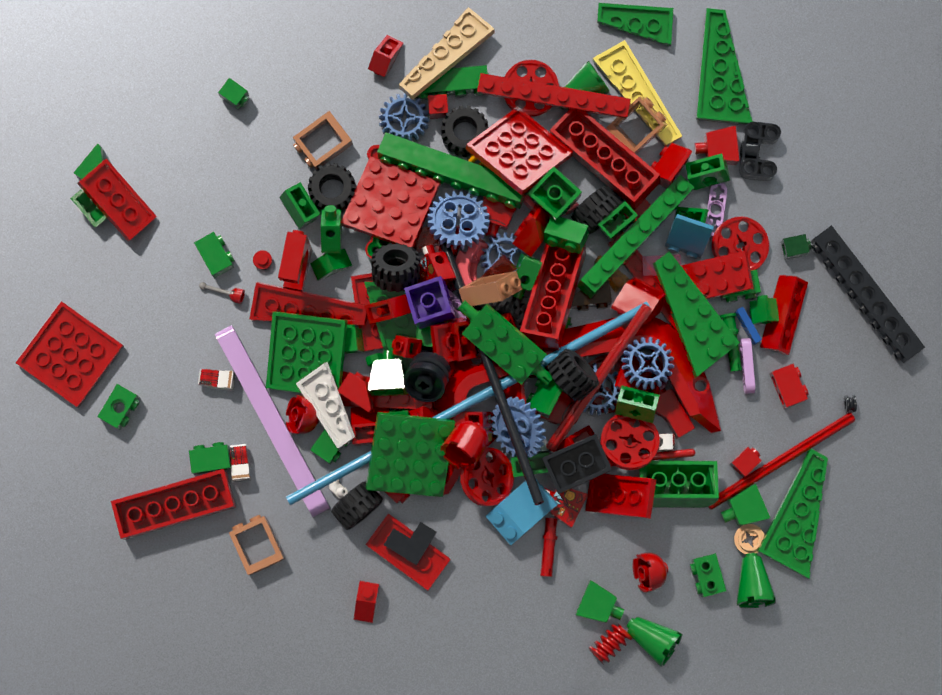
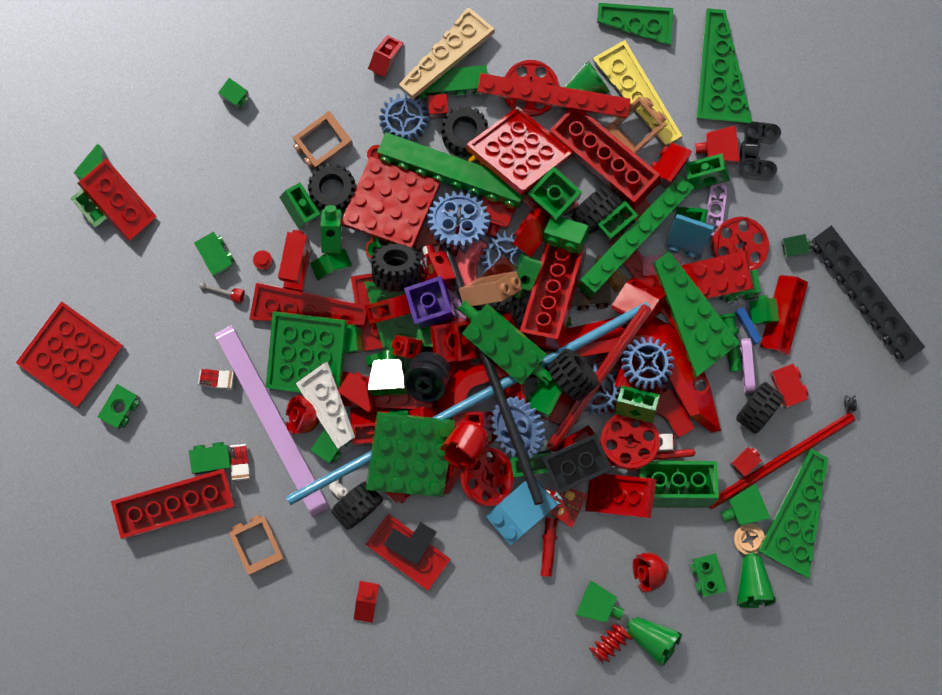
none -> black tyre [736,382,784,434]

